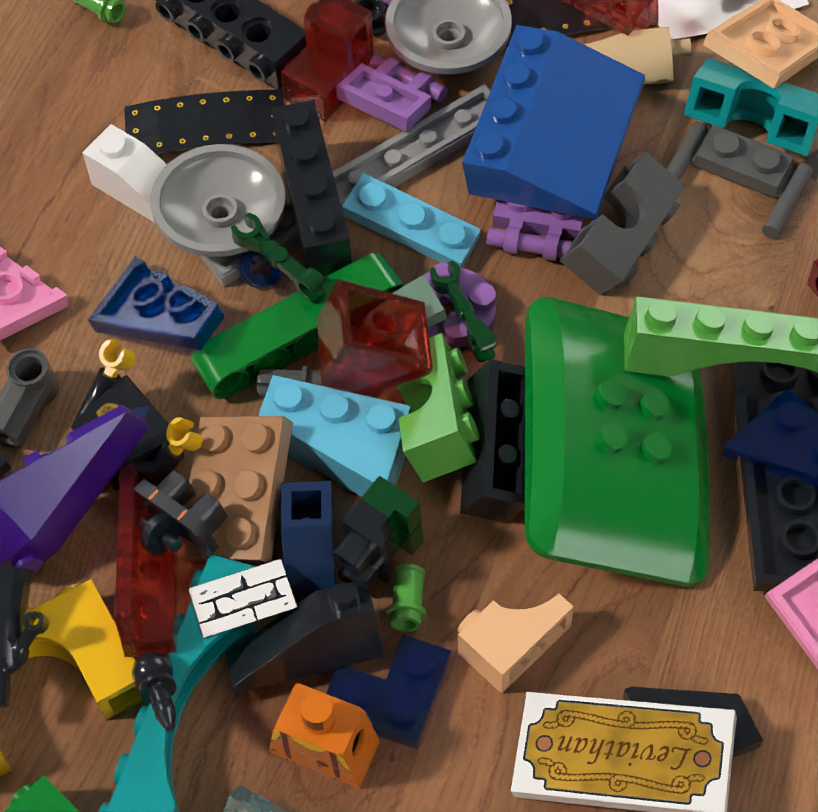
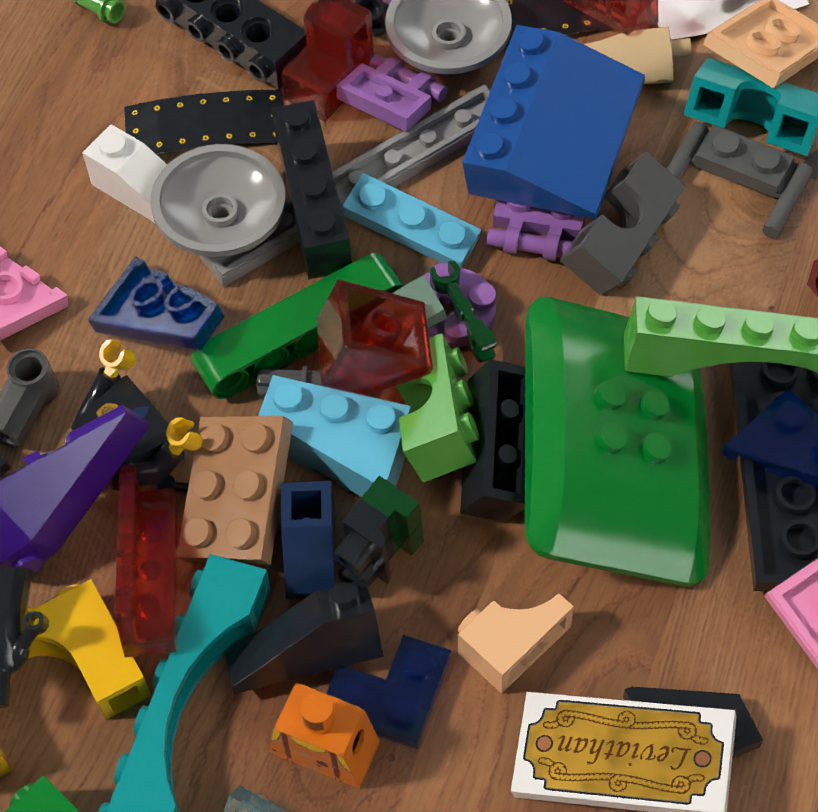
black bar [132,651,176,732] -> none
black hips [134,470,228,557] -> none
white sticker [189,559,297,638] -> none
dark green piece [231,213,325,302] -> none
clear blue bush [238,250,282,288] -> none
bright green pin [386,564,426,632] -> none

